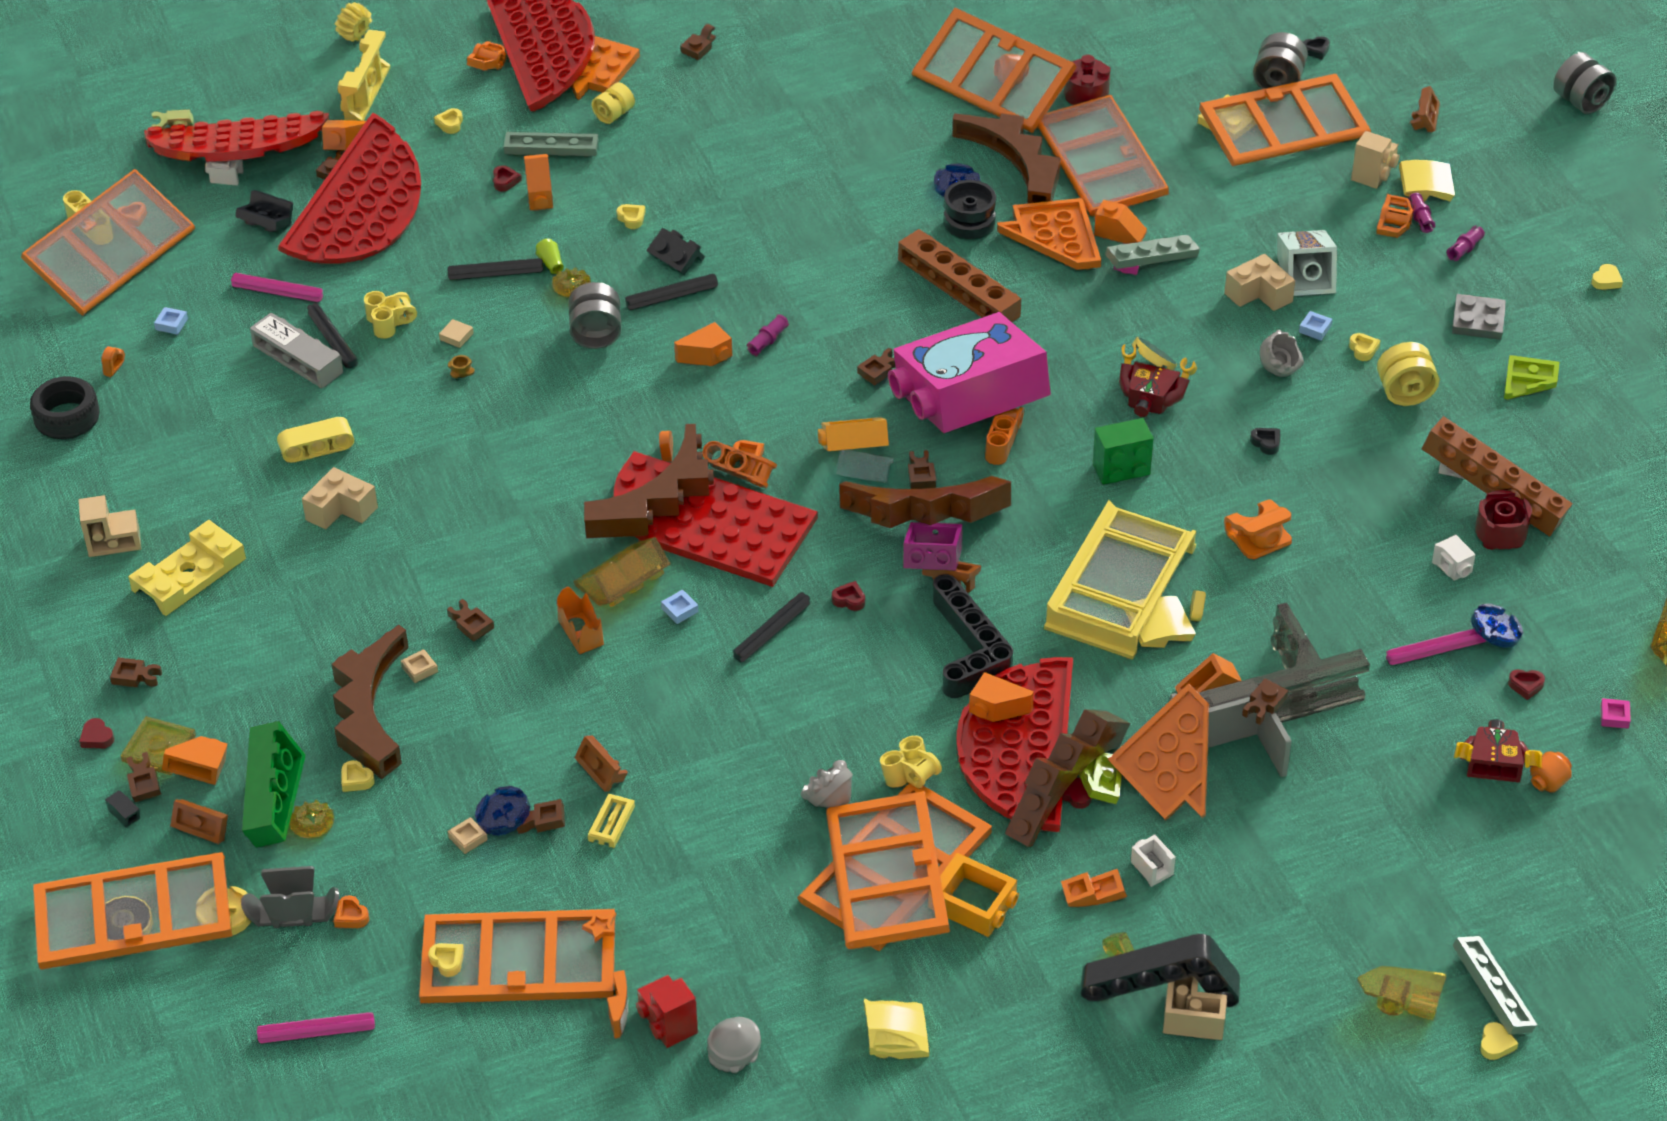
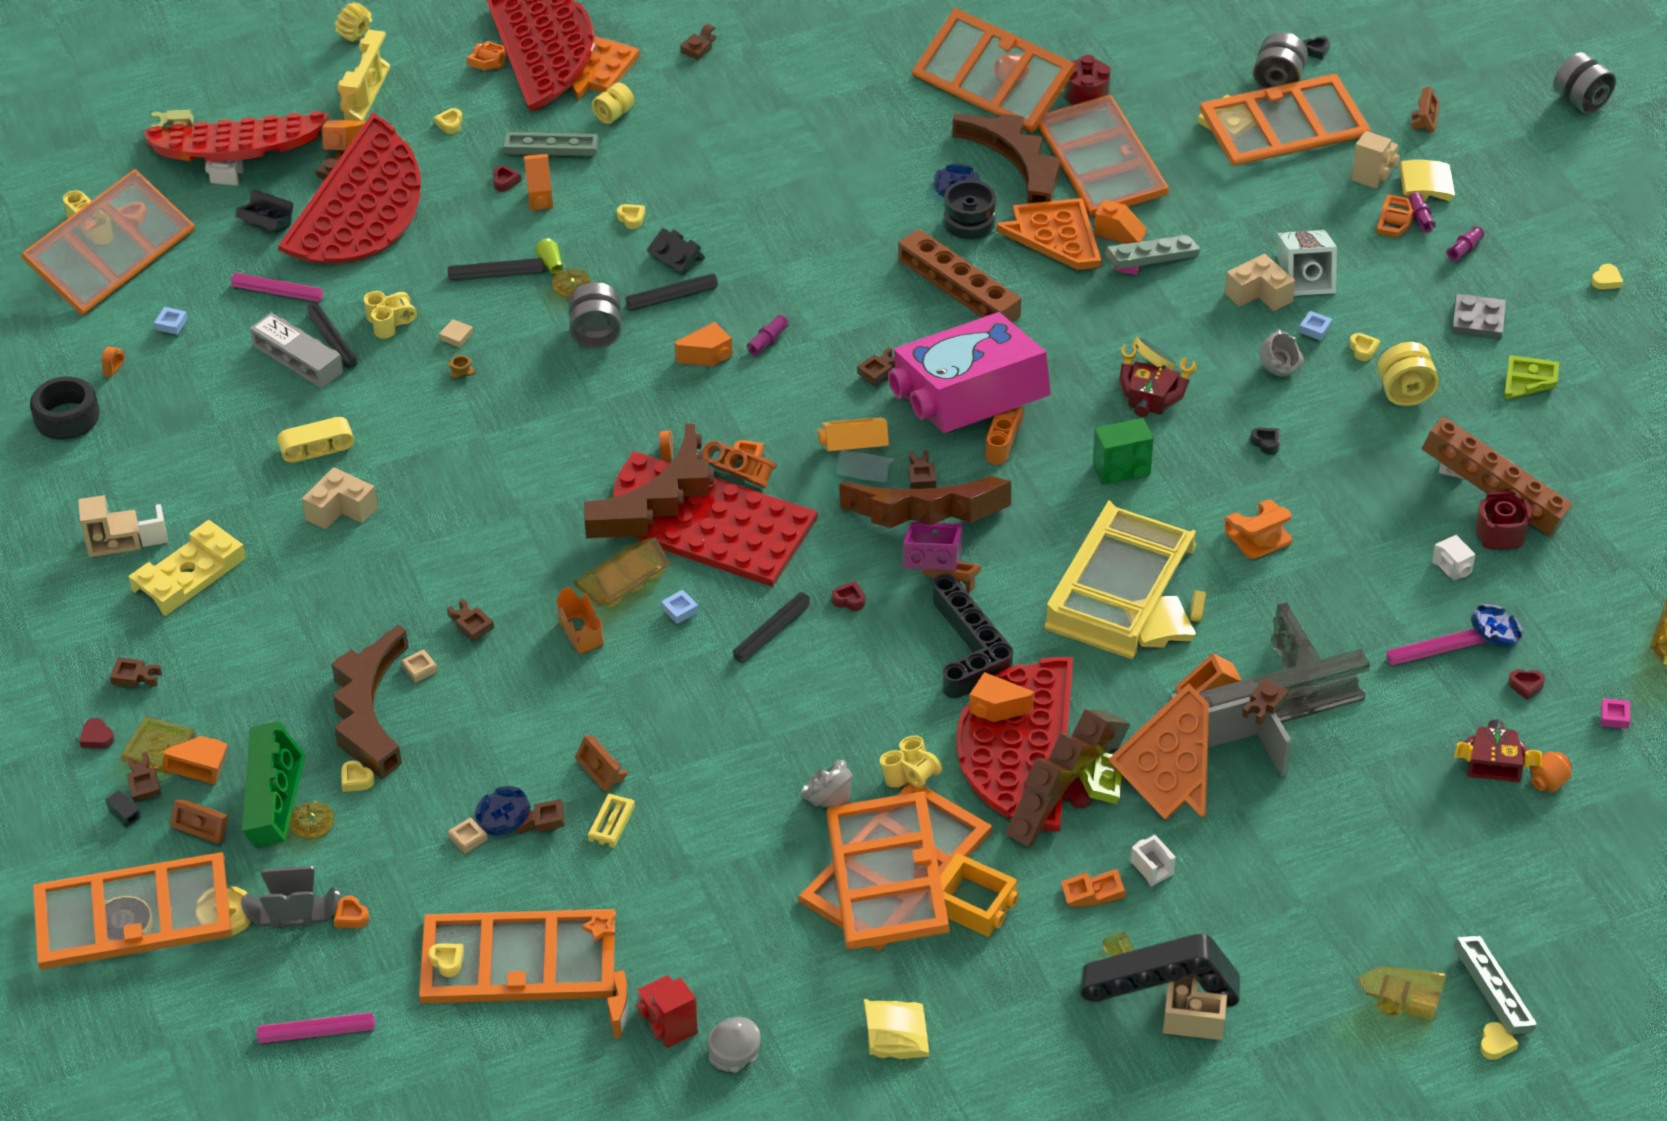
none -> white panel [137,504,168,547]

